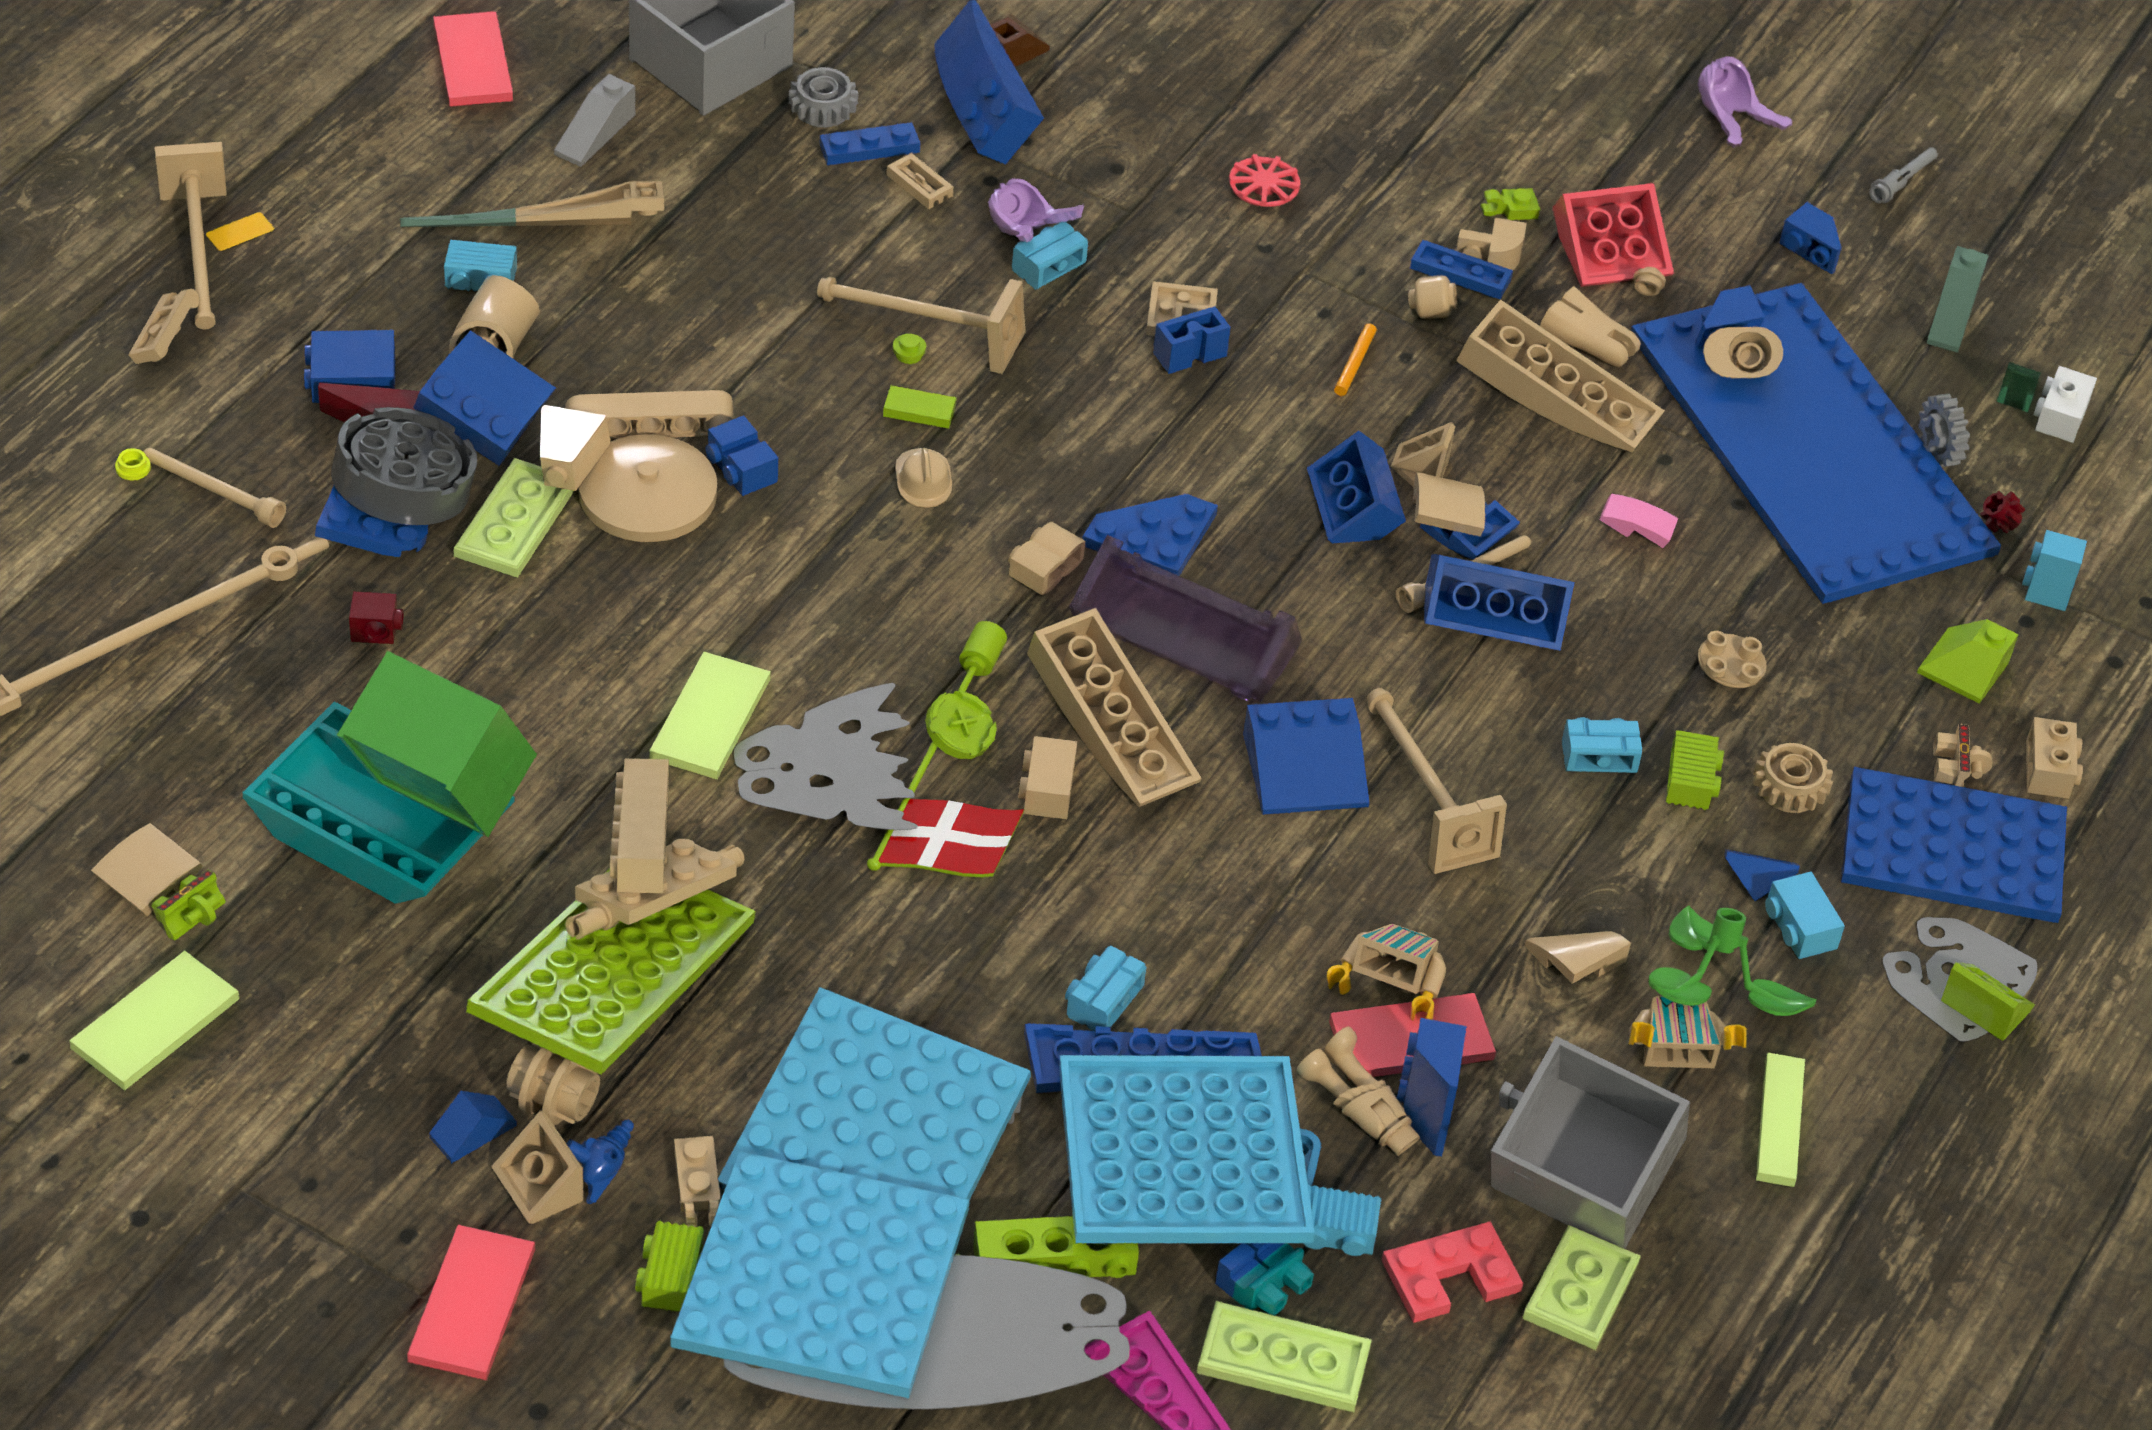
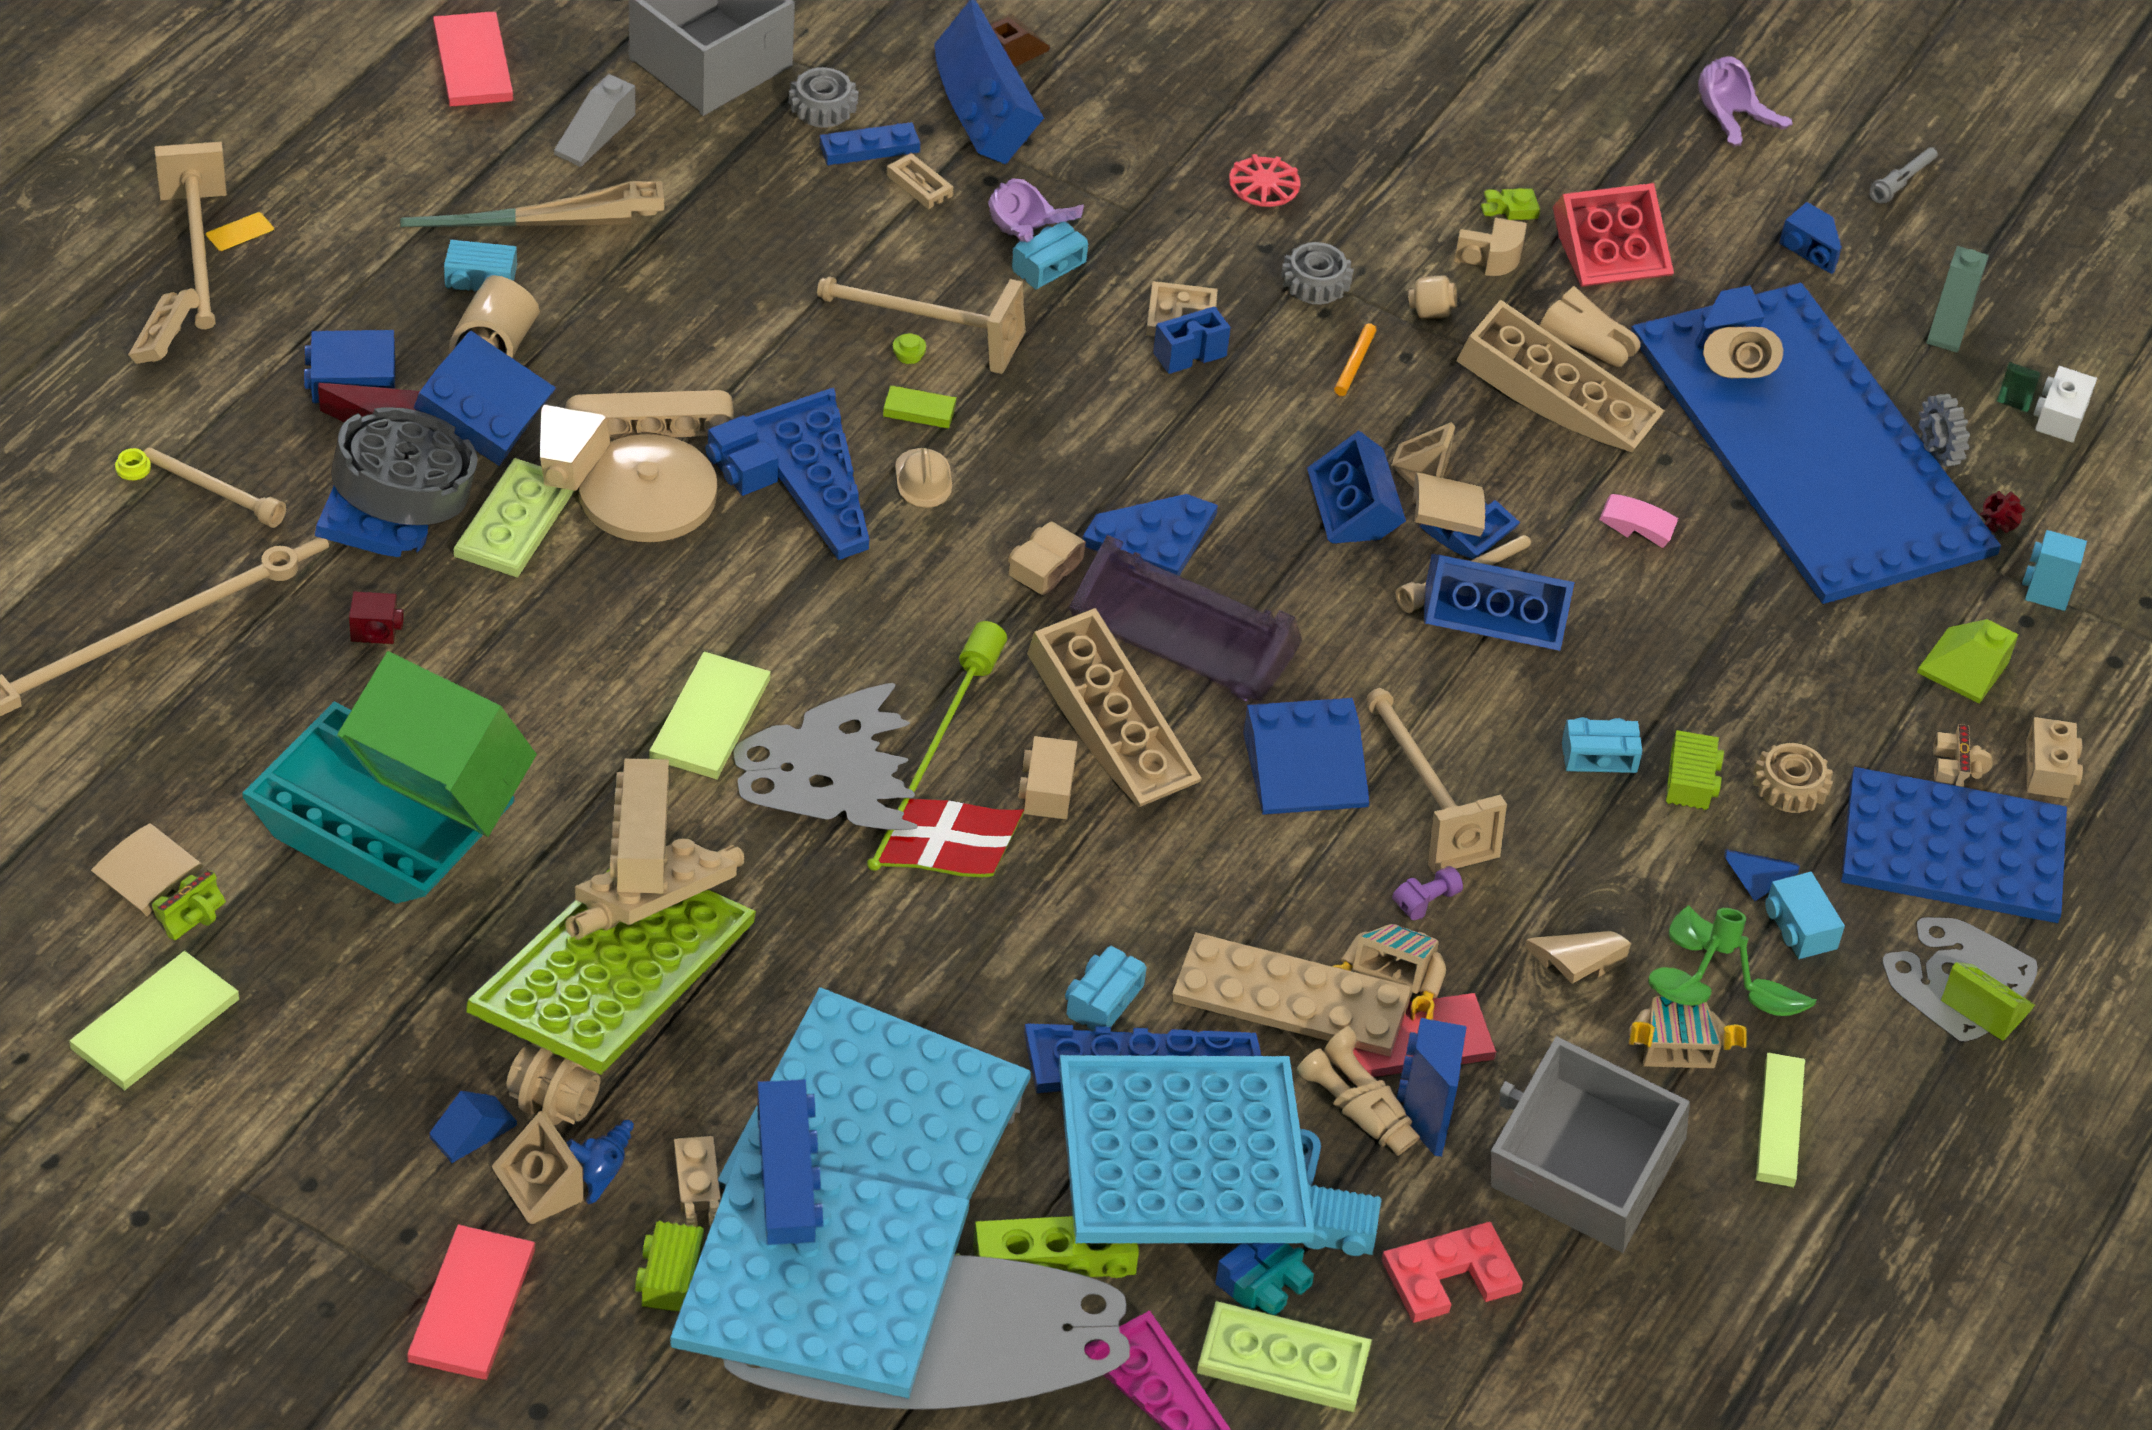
lime tile [925,691,997,759] -> none
blue plate [1410,240,1513,300] -> none
yellowish green tile [1523,1225,1641,1350] -> none
tan plate [1633,267,1666,296] -> none
tan dish [1698,631,1767,688] -> none
none -> blue wing [746,387,869,560]
none -> blue wedge [757,1079,823,1245]
none -> tan plate [1172,932,1412,1057]
none -> light grey gear [1281,242,1353,304]
none -> medium lavender leg [1392,866,1463,920]

